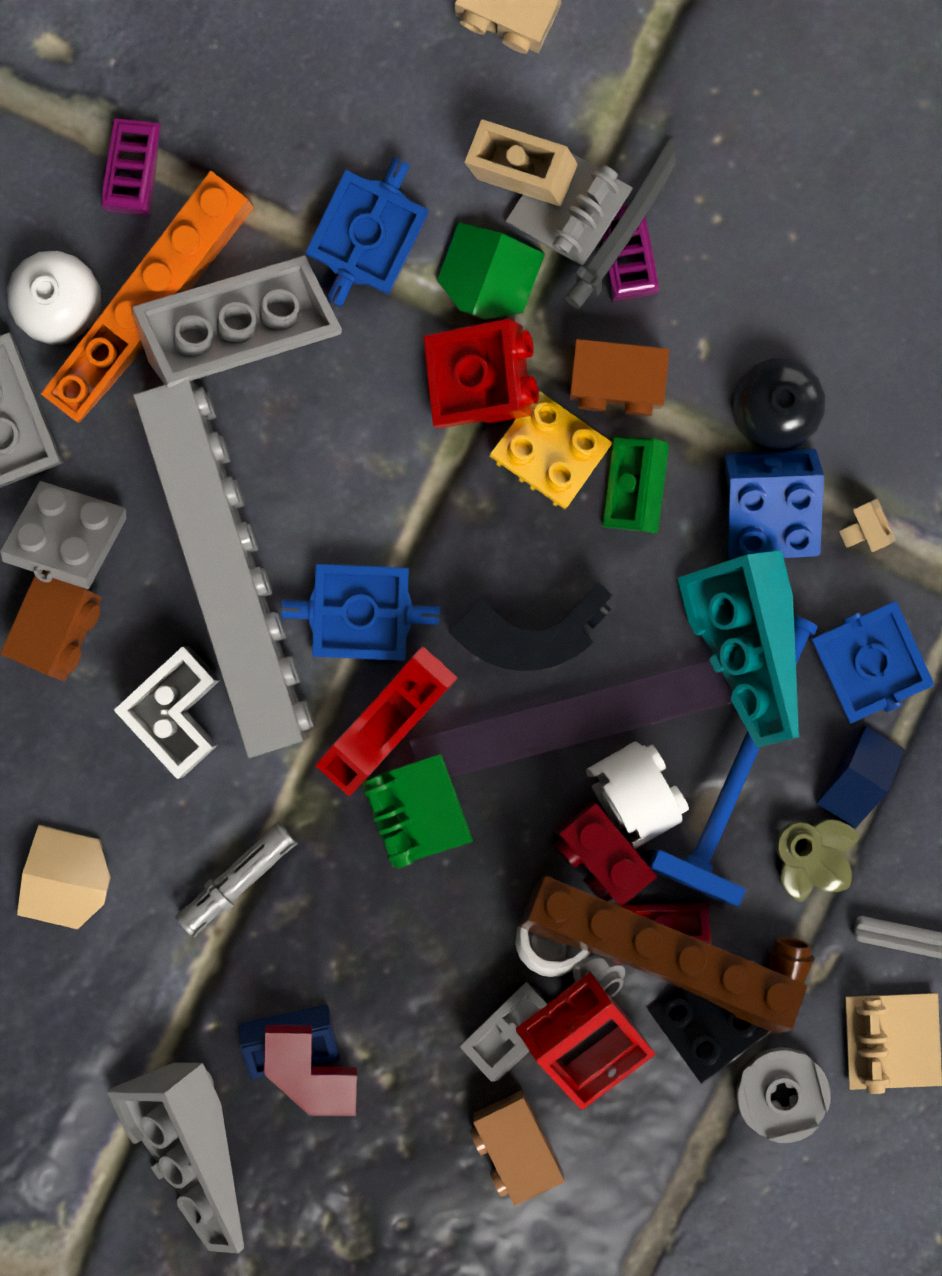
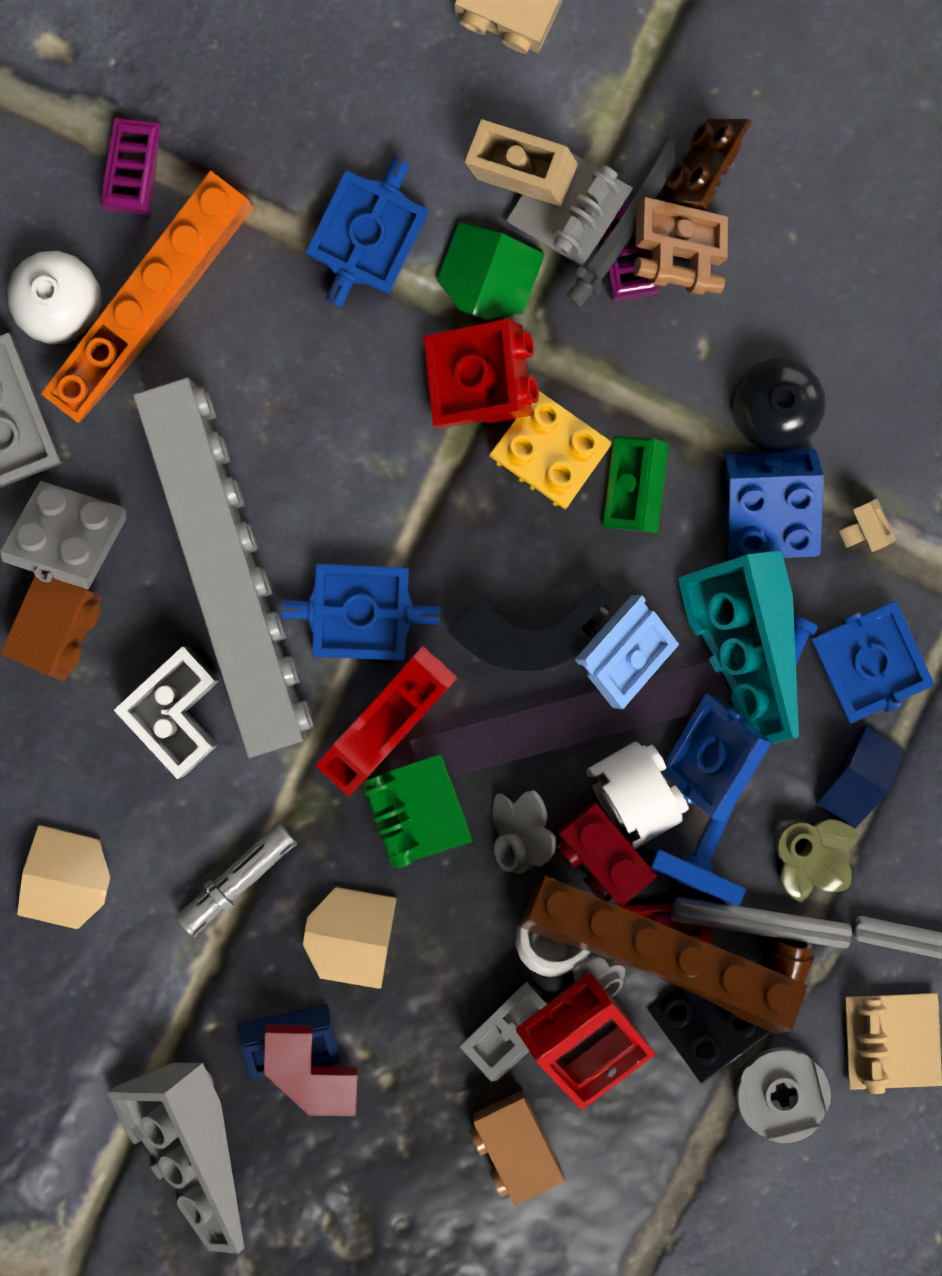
light grey slope [132,256,342,388] -> none
dark orange brick [569,339,670,416] -> none
none -> tan slope [303,887,397,989]
none -> light grey plate [492,790,556,874]
none -> light blue plate [575,595,679,709]
none -> medium nougat plate [633,197,728,295]
none -> blue plate [661,693,772,822]
none -> reddish brown hinge [662,119,752,211]
none -> light grey axle [671,897,852,948]

